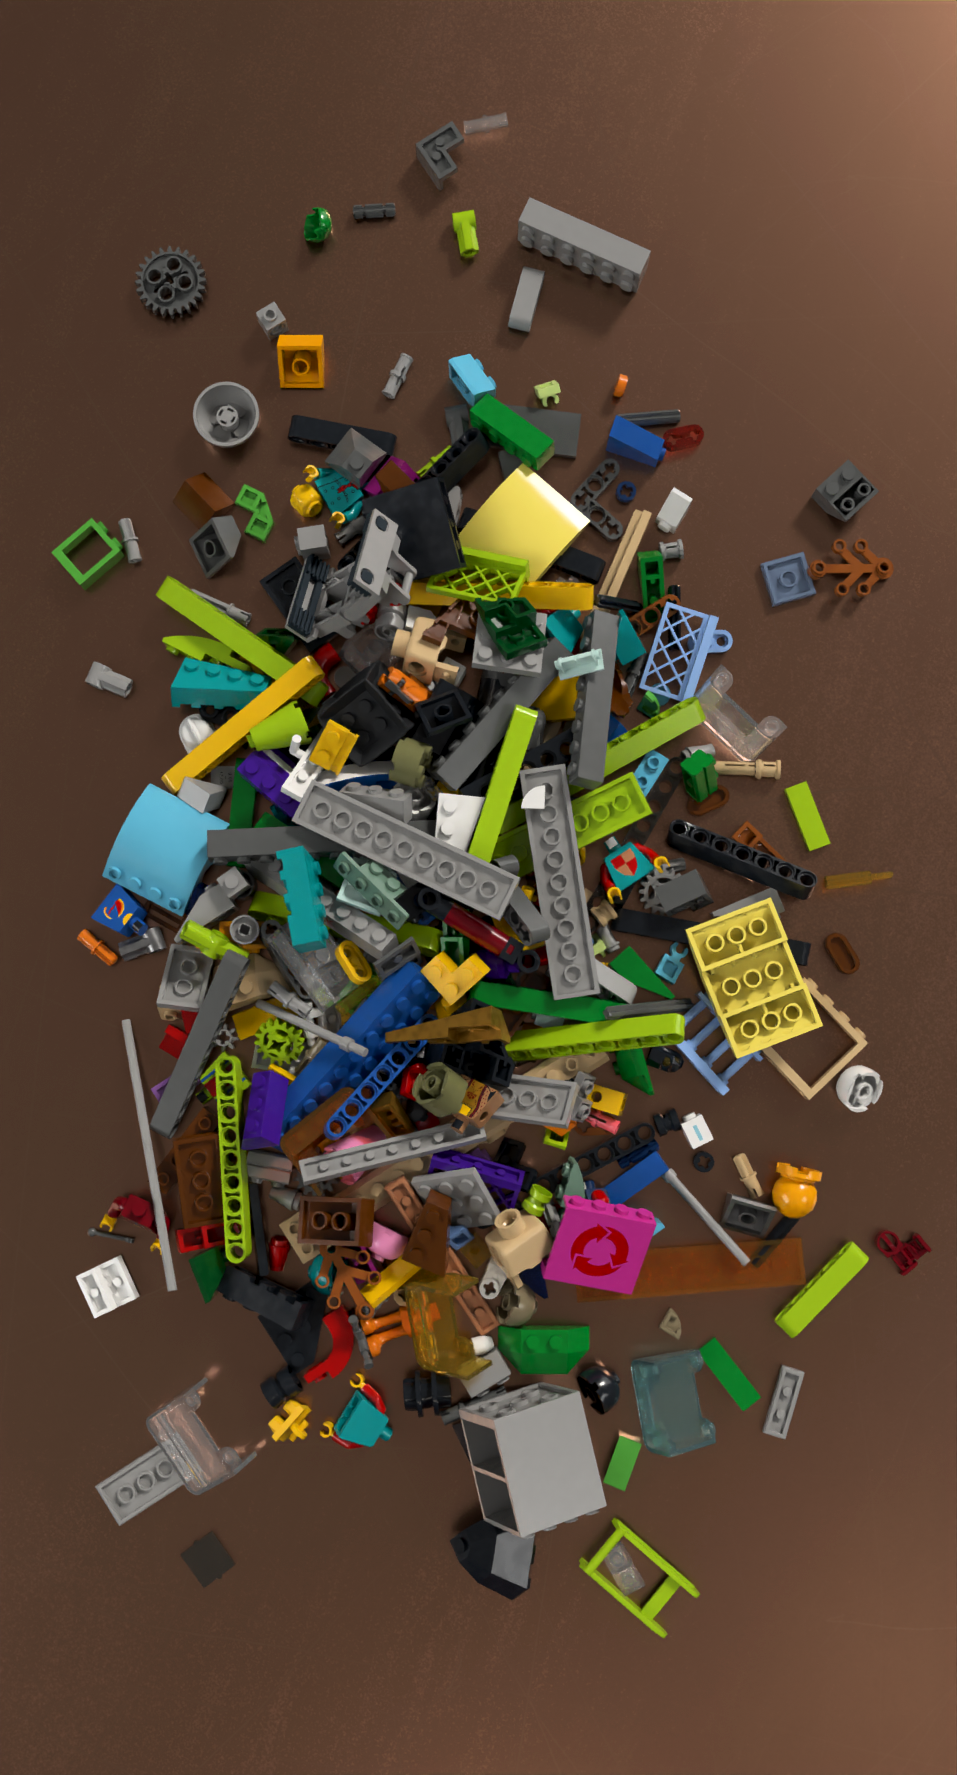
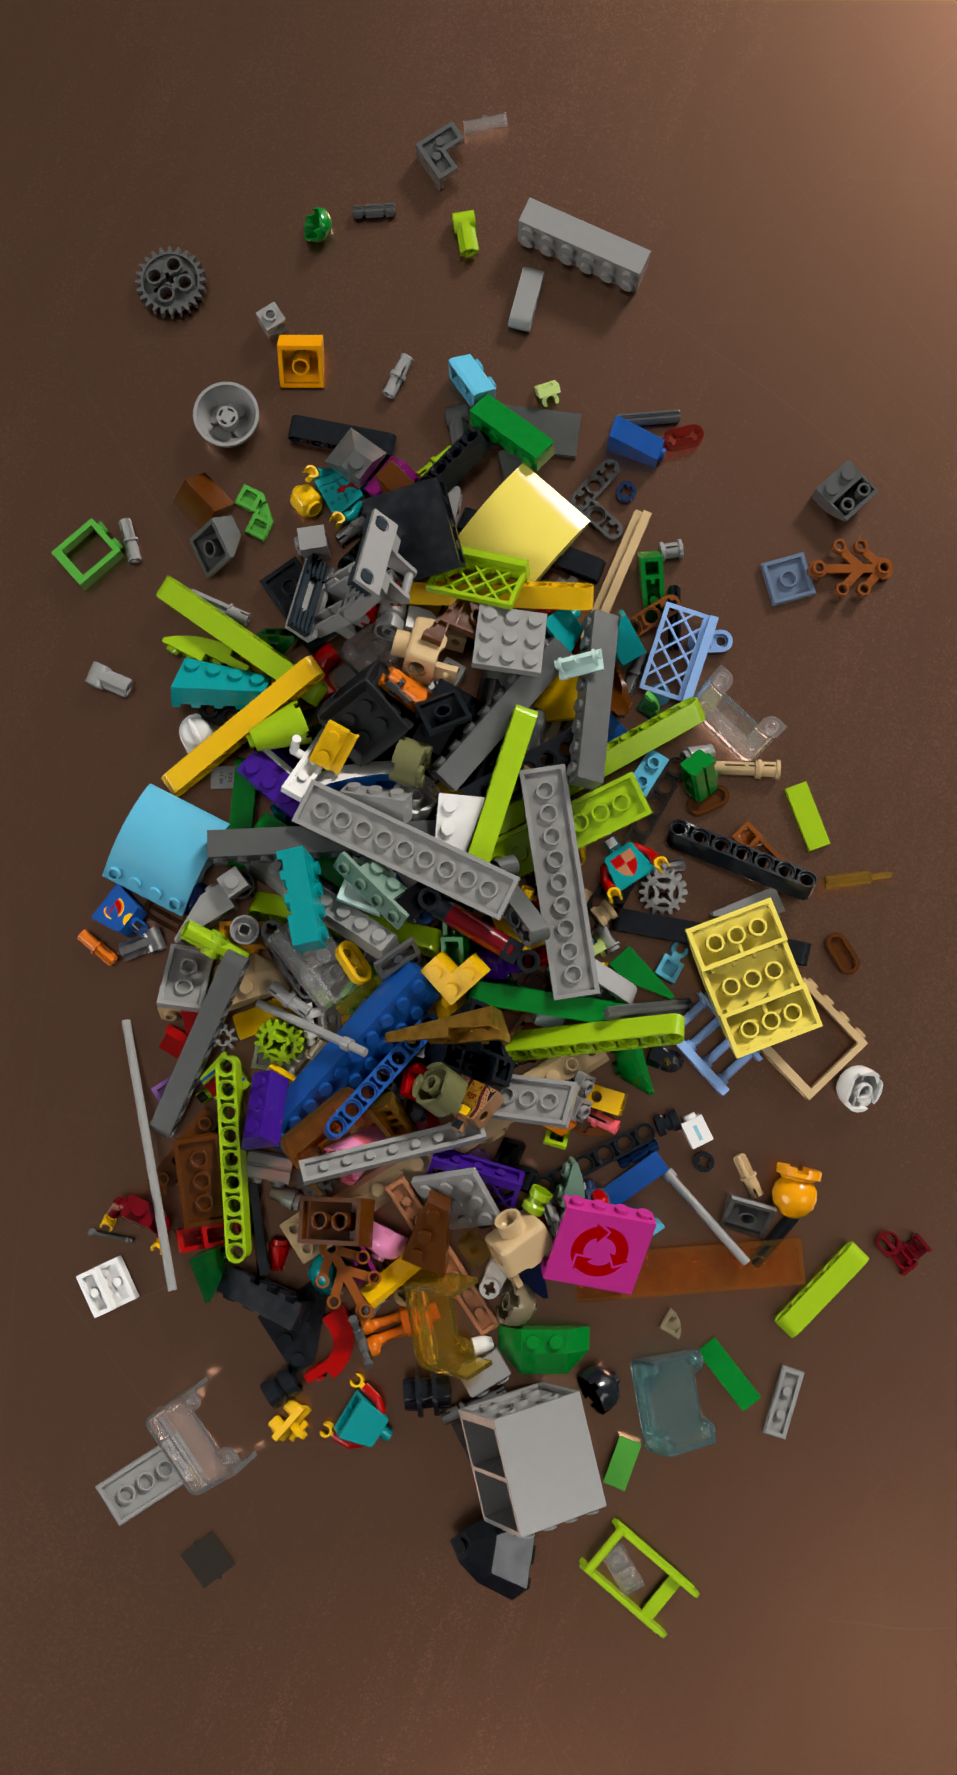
light grey slope [177,776,227,814] -> none
medium blue slope [449,1225,475,1251] -> none
dark green slope [475,597,547,660] -> none
white tile [521,785,545,809] -> none
black axle [593,594,643,614] -> none
orange tile [613,374,628,398] -> none
white slope [655,487,693,534] -> none
dark grey panel [655,869,714,917] -> none

